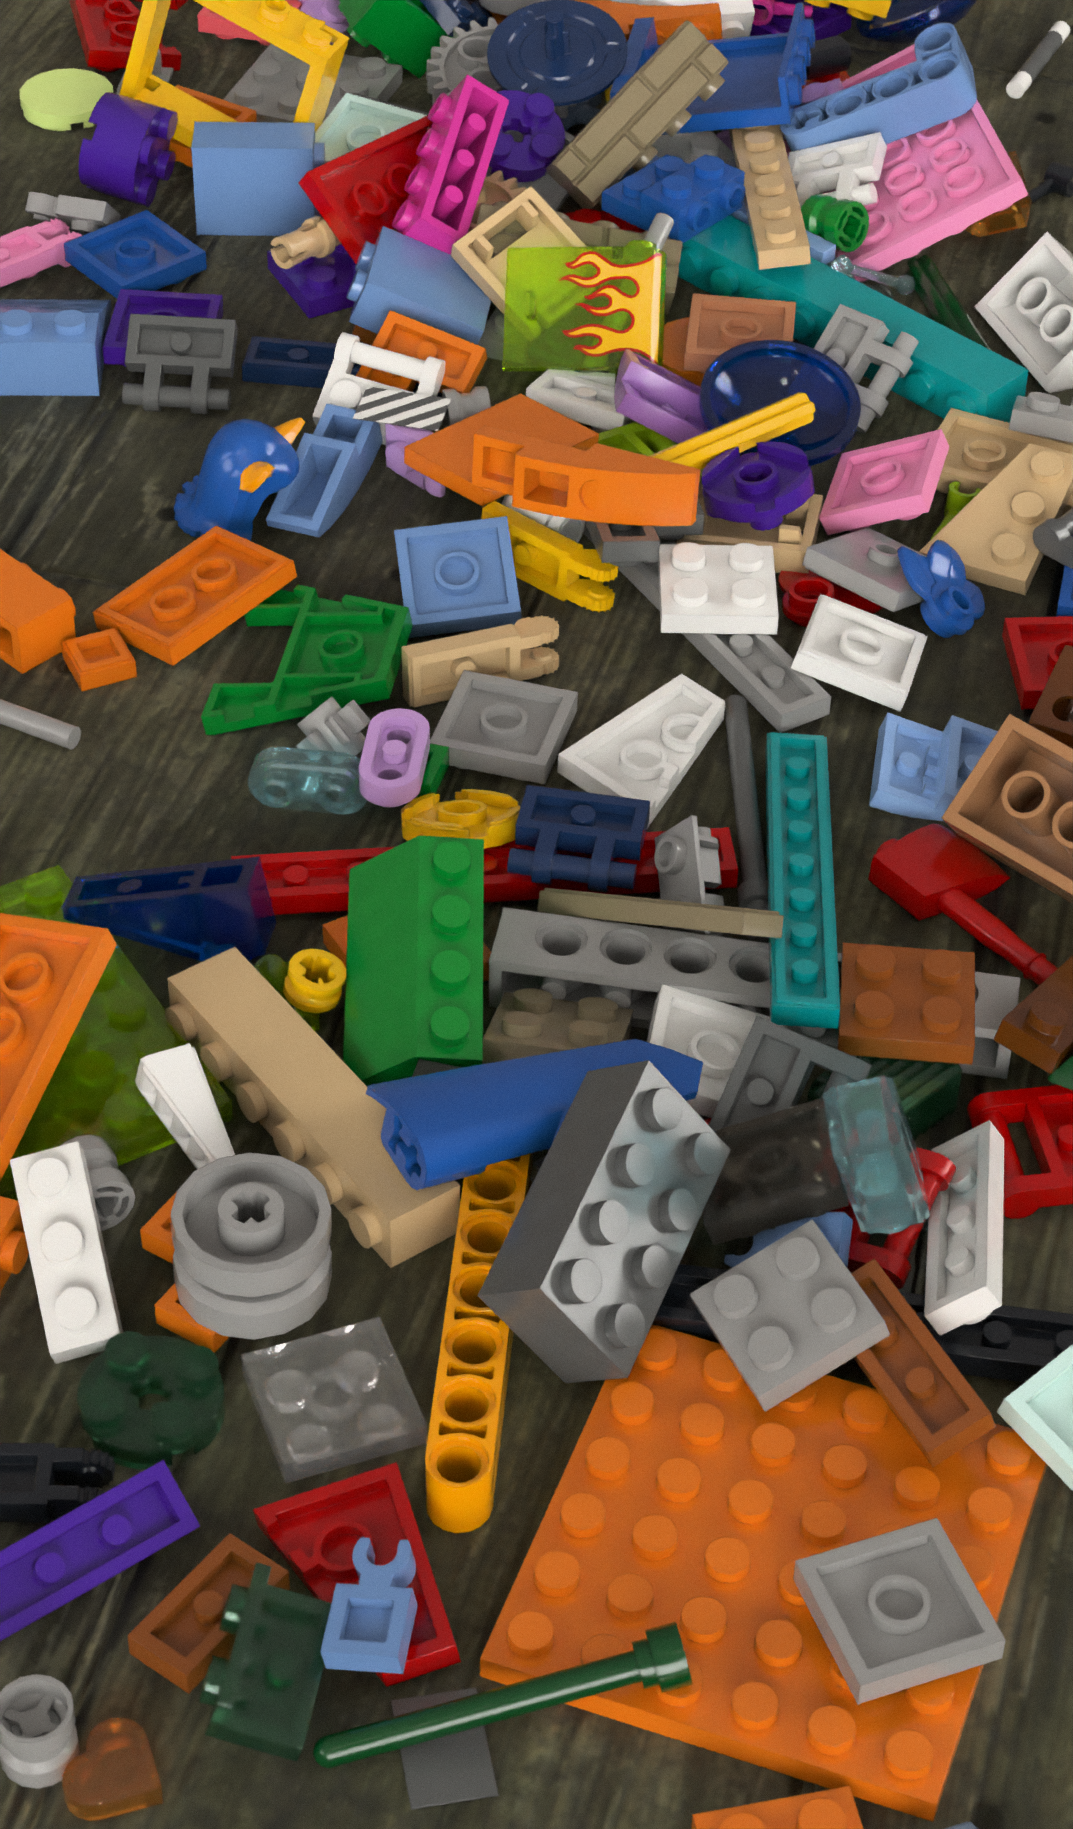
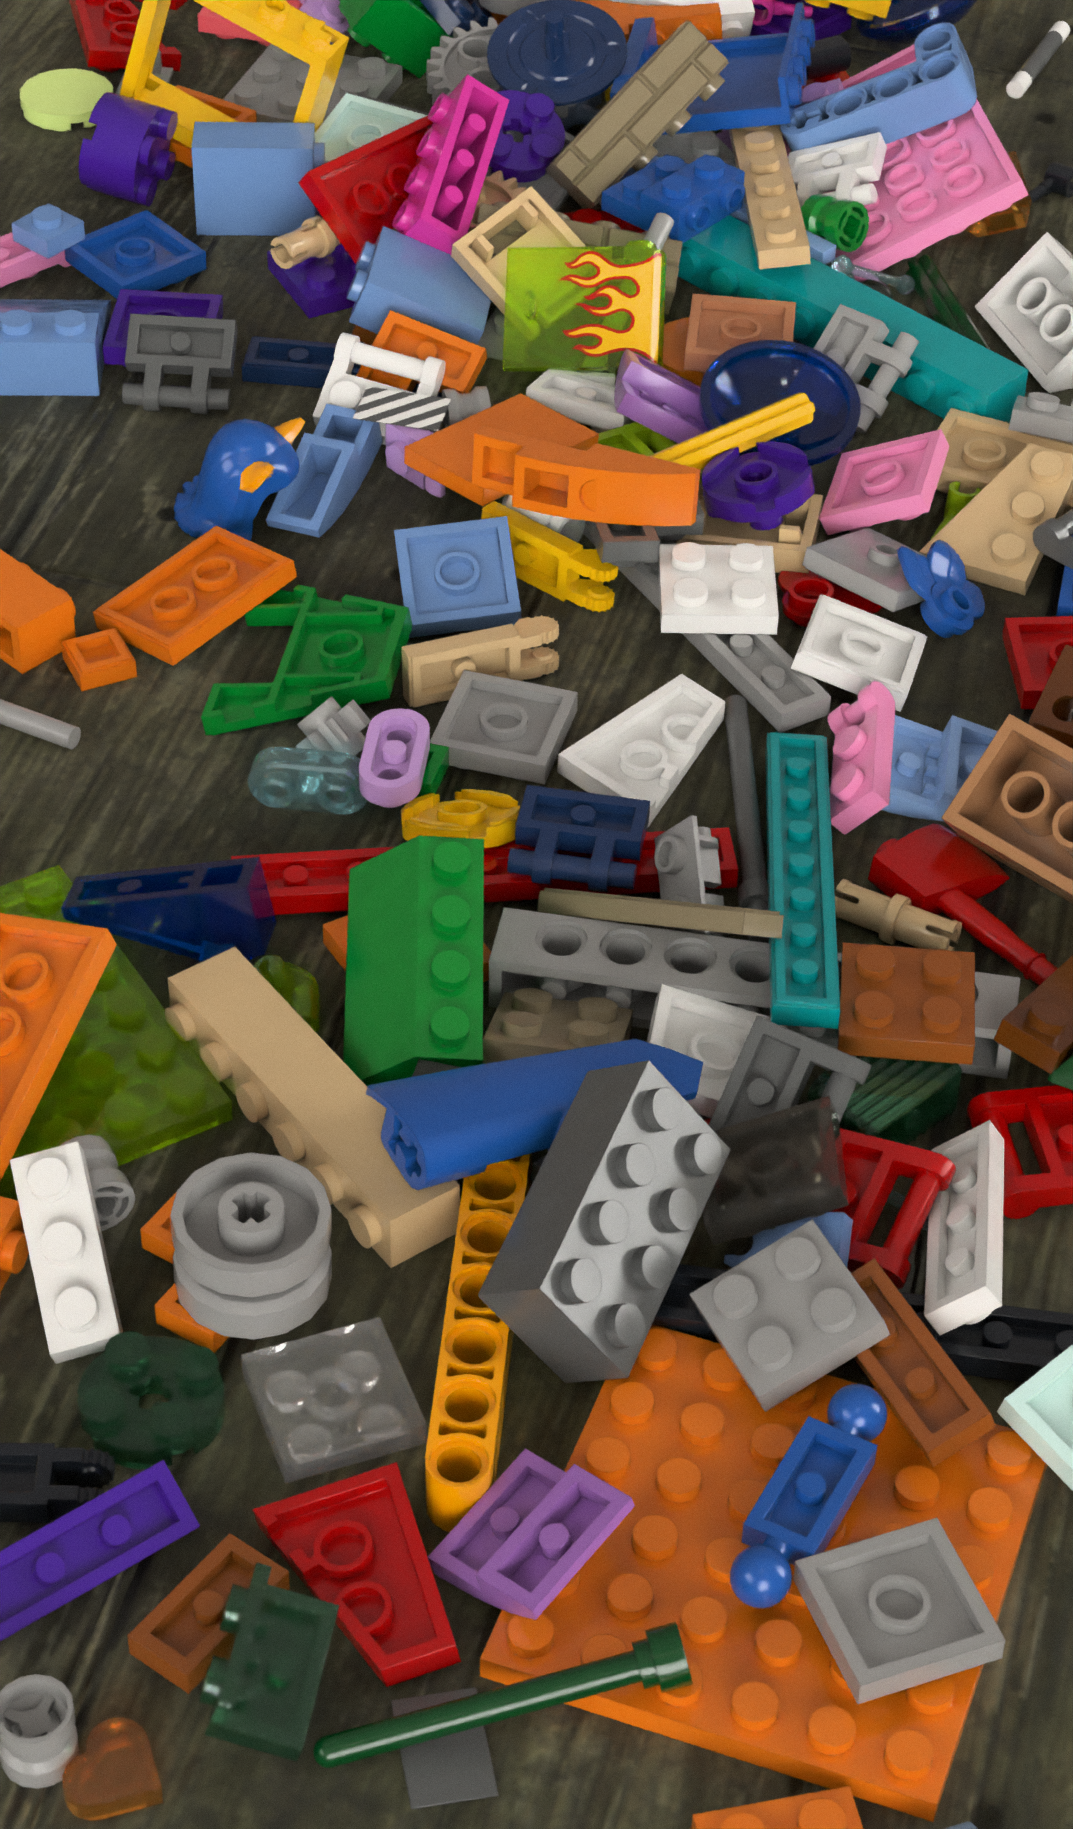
light grey plate [25,192,121,235] -> none
white slope [135,1043,235,1170] -> none
yellow bush [283,948,346,1014] -> none
medium blue plate [320,1537,418,1674] -> none
clear light blue brick [823,1075,930,1234] -> none
none -> medium blue plate [12,203,85,259]
none -> medium lavender slope [428,1449,635,1620]
none -> blue plate [730,1384,887,1608]
none -> bright pink plate [827,681,895,835]
none -> tan pin [835,879,962,951]

